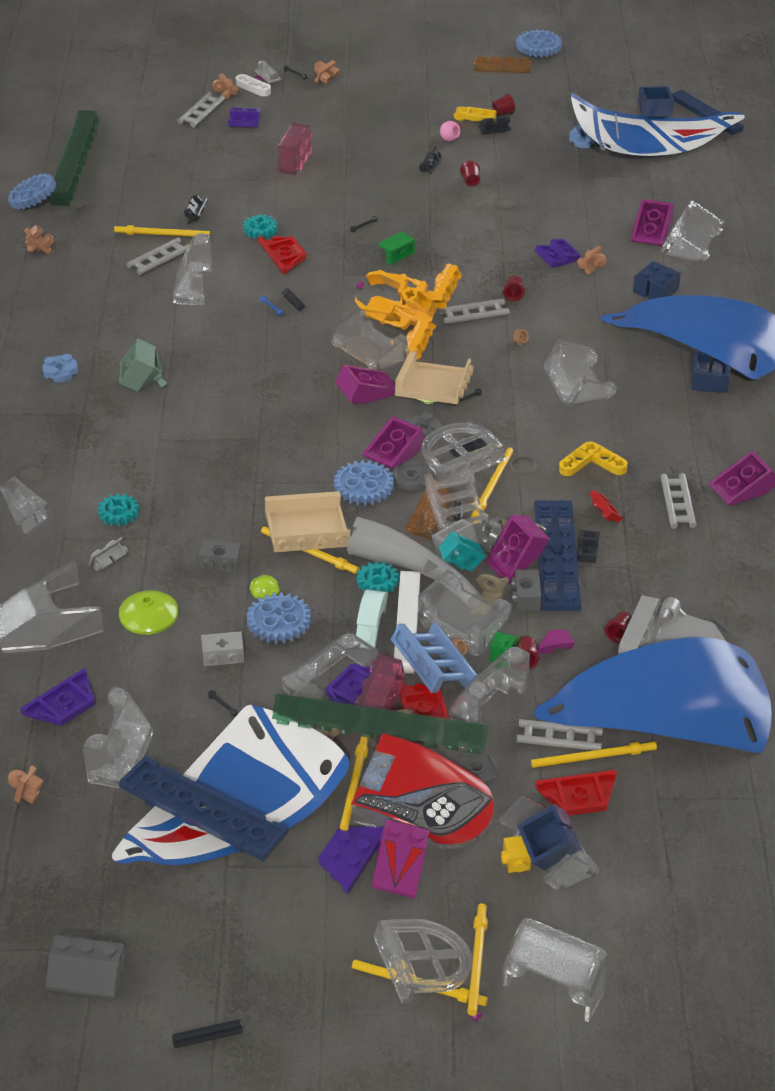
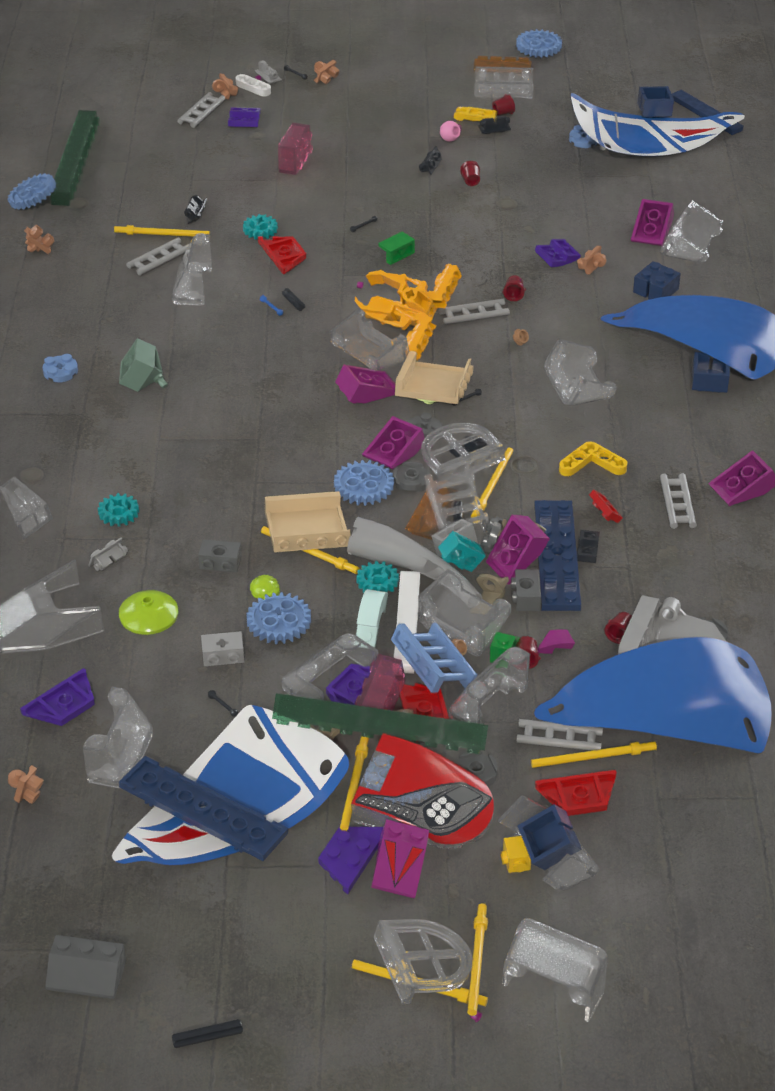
none -> clear fence [474,67,533,99]

